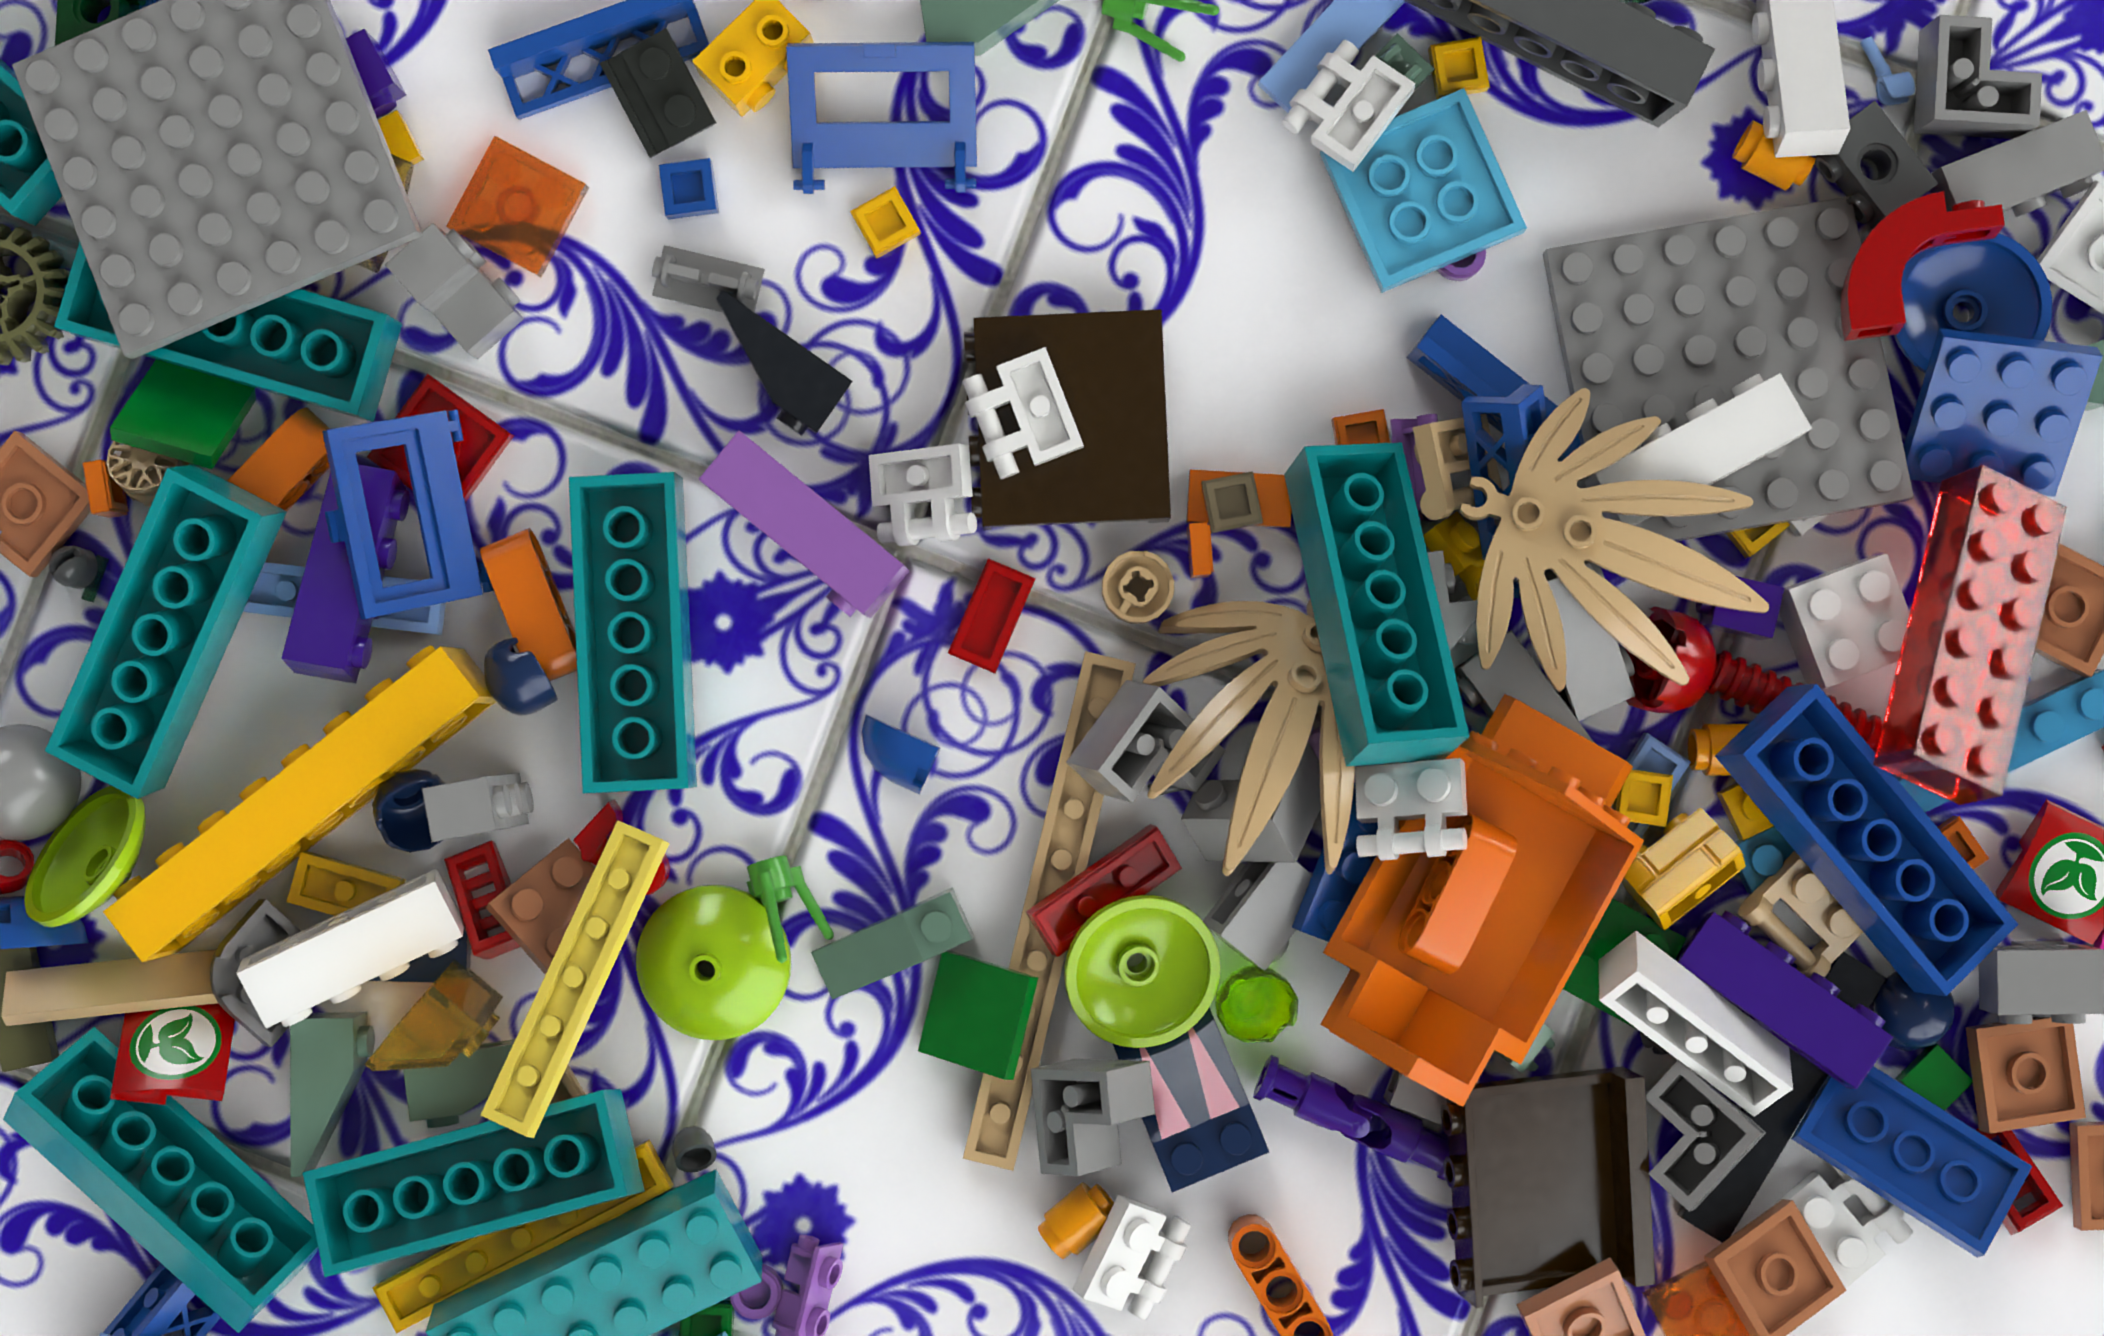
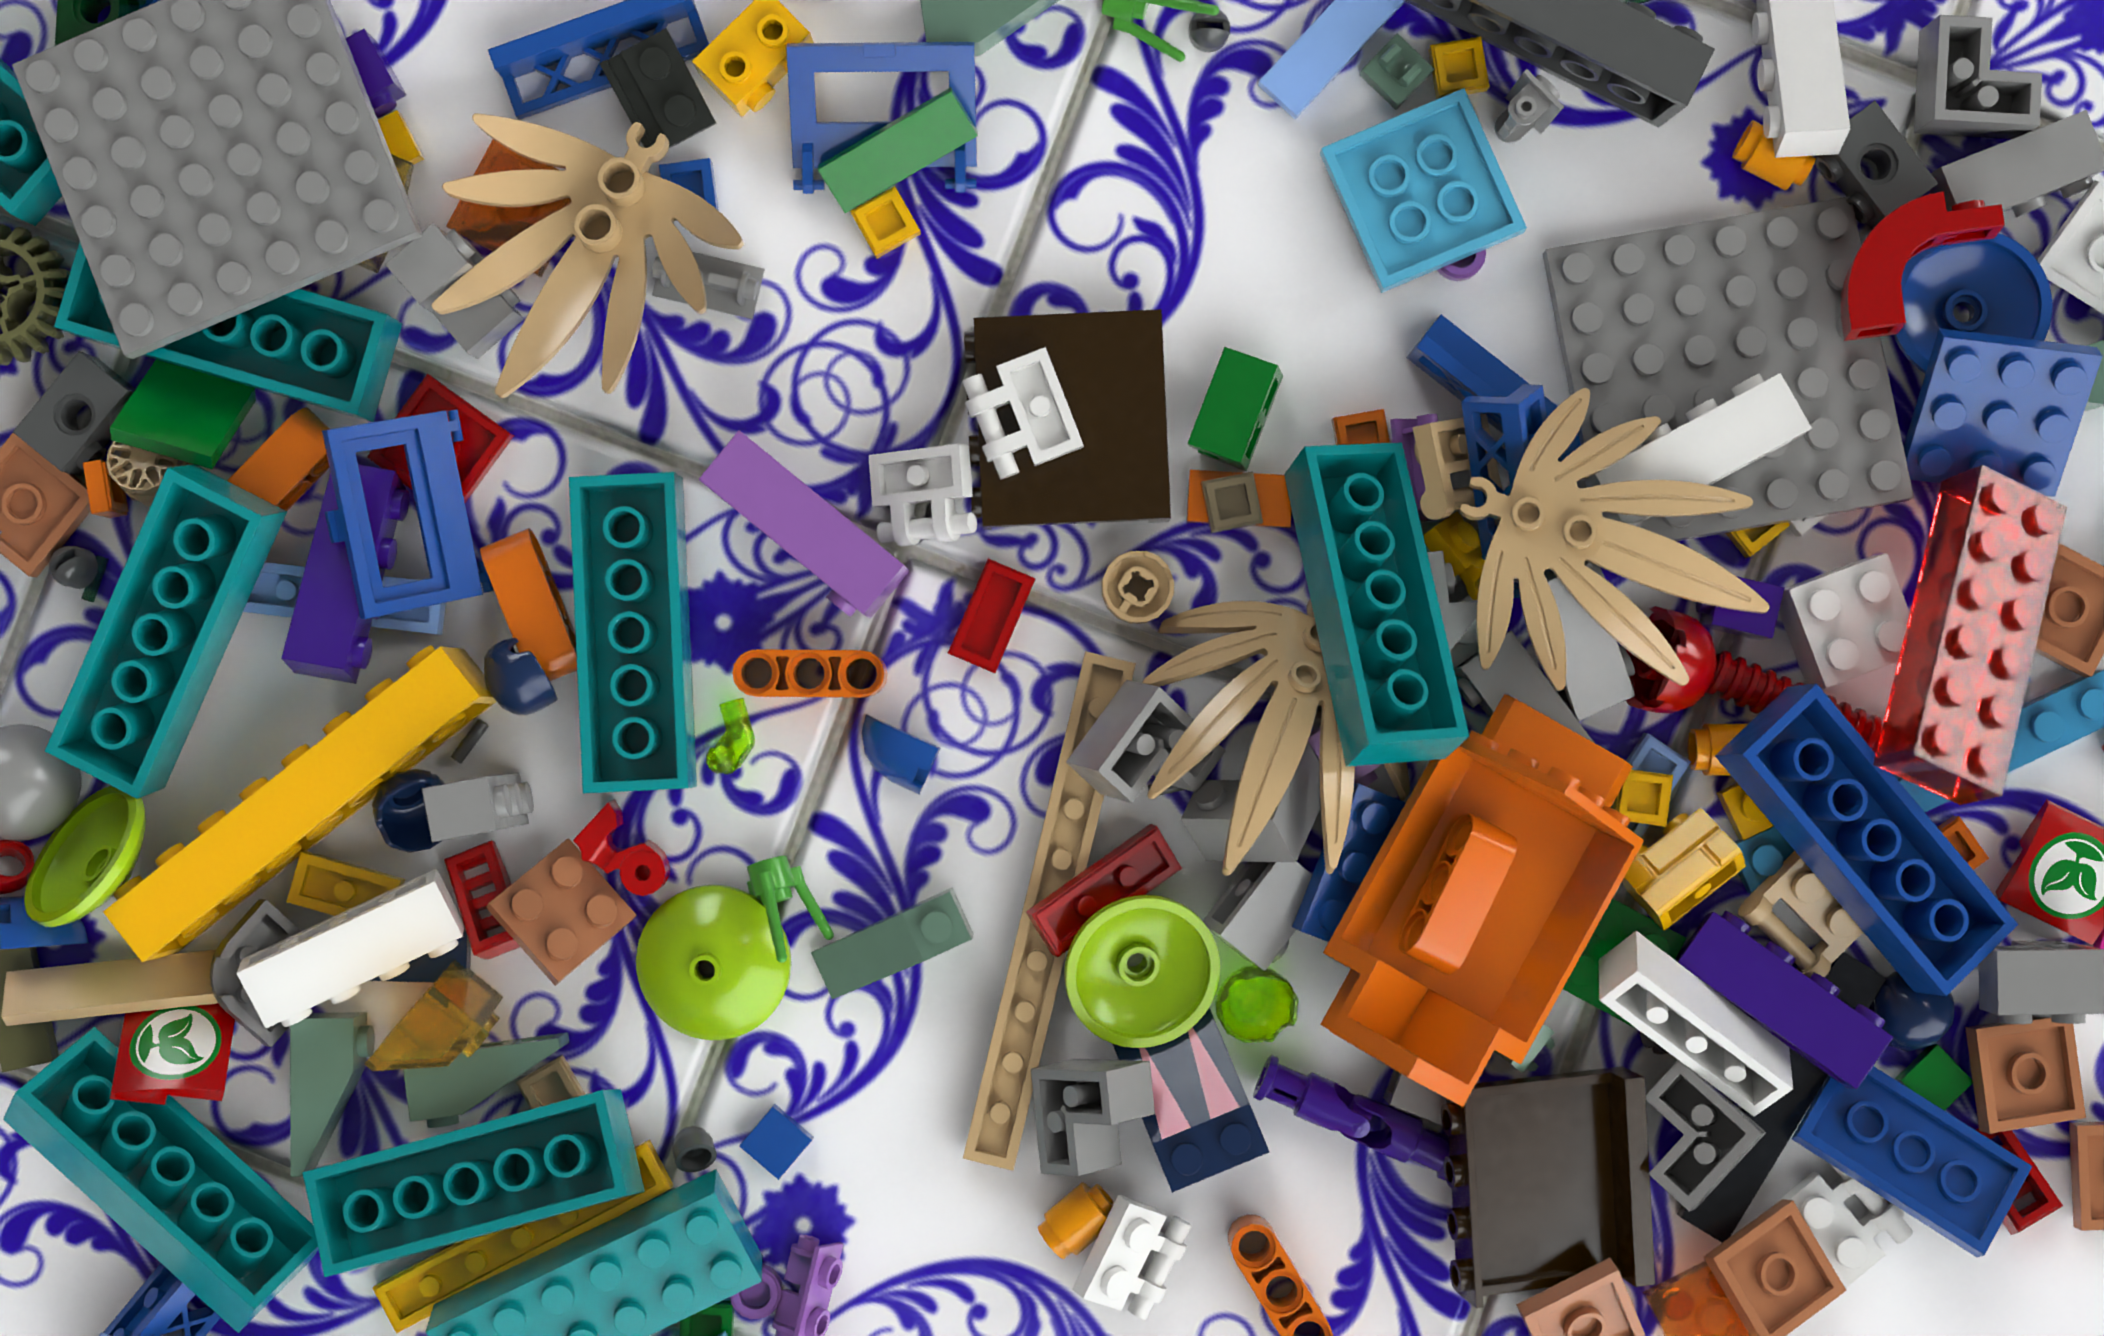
light yellow plate [480,820,670,1138] -> none
black slope [716,290,853,436] -> none
green tile [918,951,1039,1080] -> none
orange tile [1186,522,1214,578] -> none
white plate [1281,40,1416,172] -> none
white plate [1355,758,1467,861] -> none
light blue hand [1860,37,1915,105] -> none
none -> dark grey brick [13,351,136,476]
none -> tan plant [432,113,744,398]
none -> dark grey piece [451,719,489,764]
none -> clear neon green arm [706,698,755,774]
none -> orange beam [732,649,888,698]
none -> blue tile [739,1104,814,1180]
none -> green tile [818,87,978,213]
none -> green hinge [1187,347,1283,471]
none -> dark grey hinge [1188,10,1230,52]
none -> light grey hinge [1495,69,1564,143]

